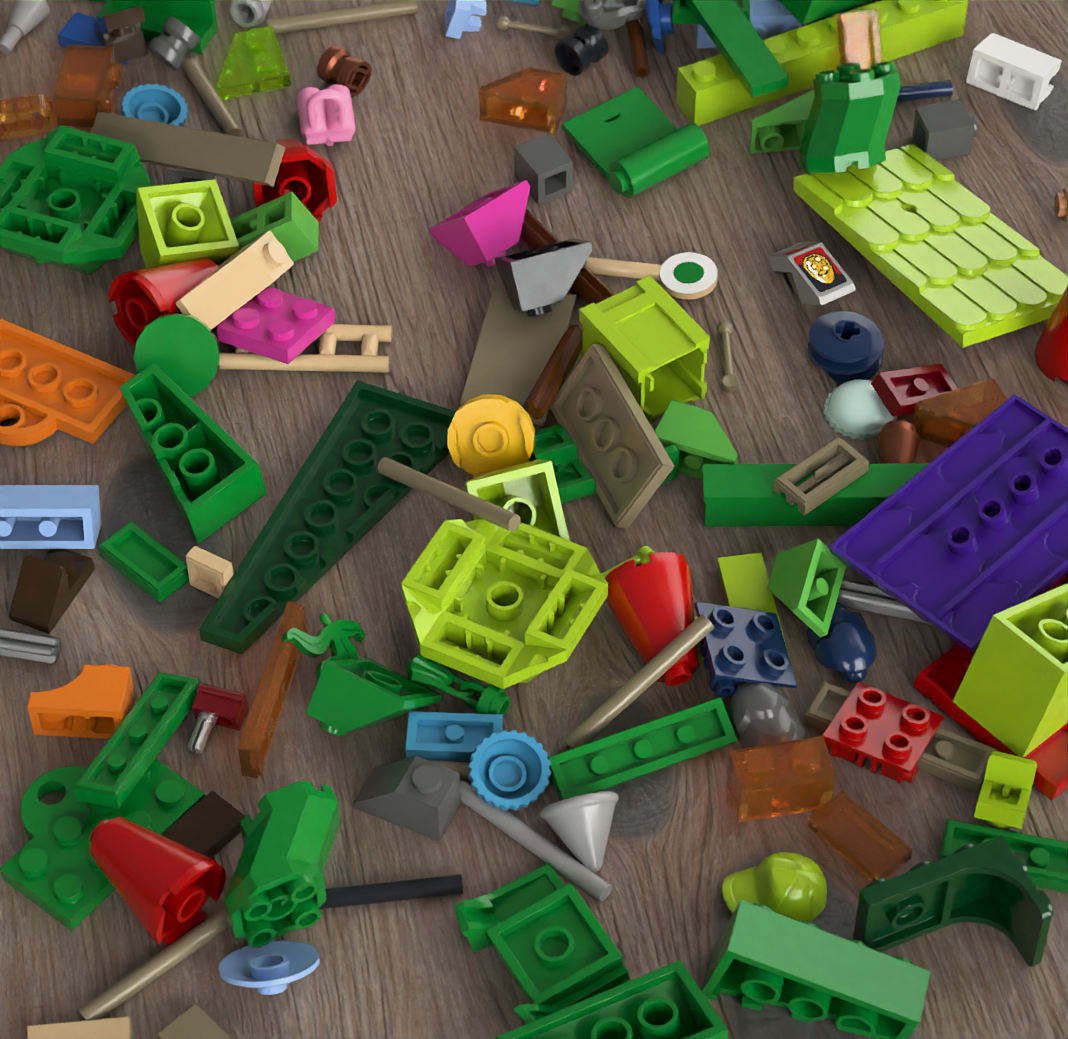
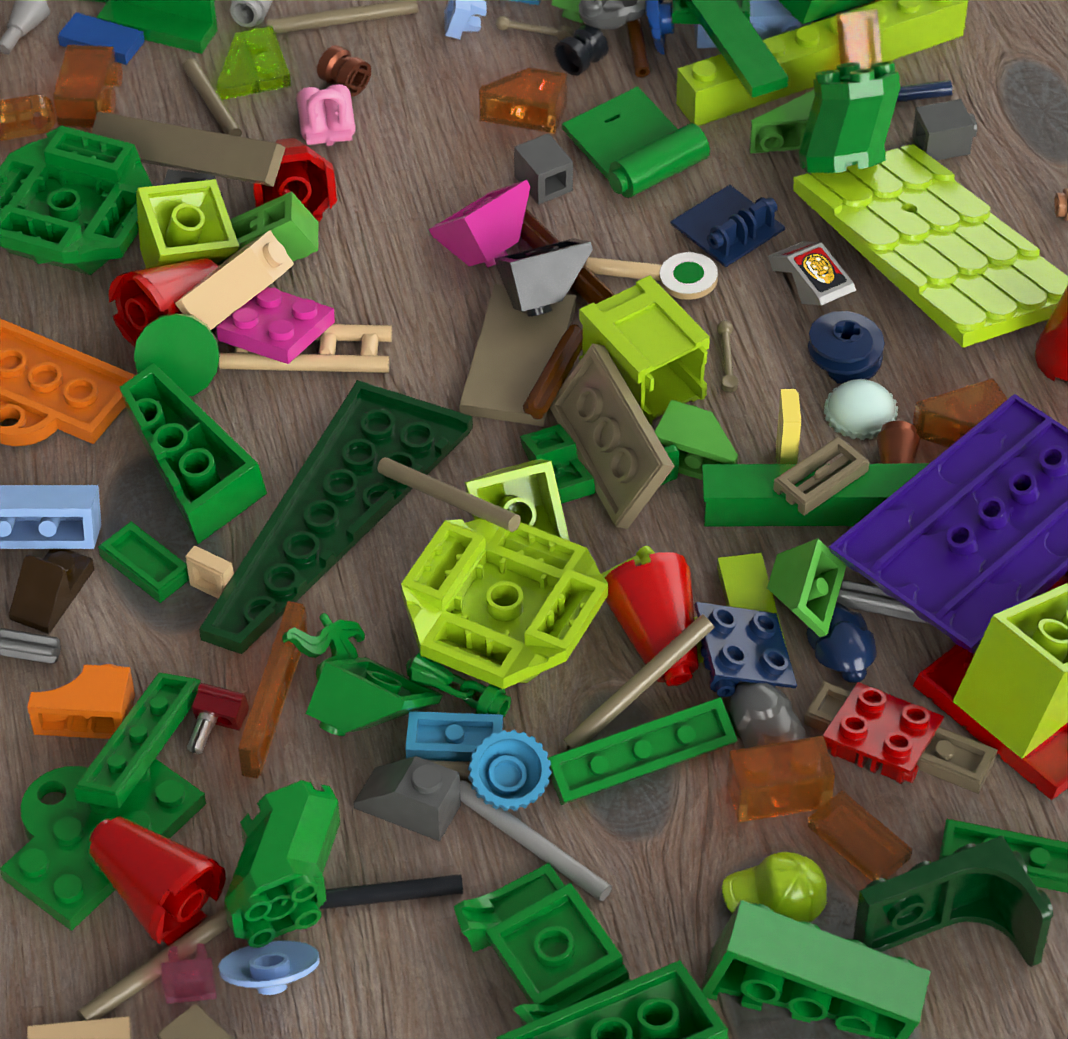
dark brown slope [94,6,148,64] -> none
dark azure hat [120,84,189,126] -> none
dark grey wheel [147,16,200,71] -> none
dark brown tile [162,790,245,858] -> none
yellow tile [447,394,535,478] -> none
light grey hat [540,791,619,873] -> none
dark red plate [871,364,963,417] -> none
white hinge [966,33,1062,111] -> none
lime bracket [974,751,1037,829] -> none
none -> clear pink tile [161,943,217,1004]
none -> dark blue hinge [670,185,785,268]
none -> light yellow tile [776,389,801,464]

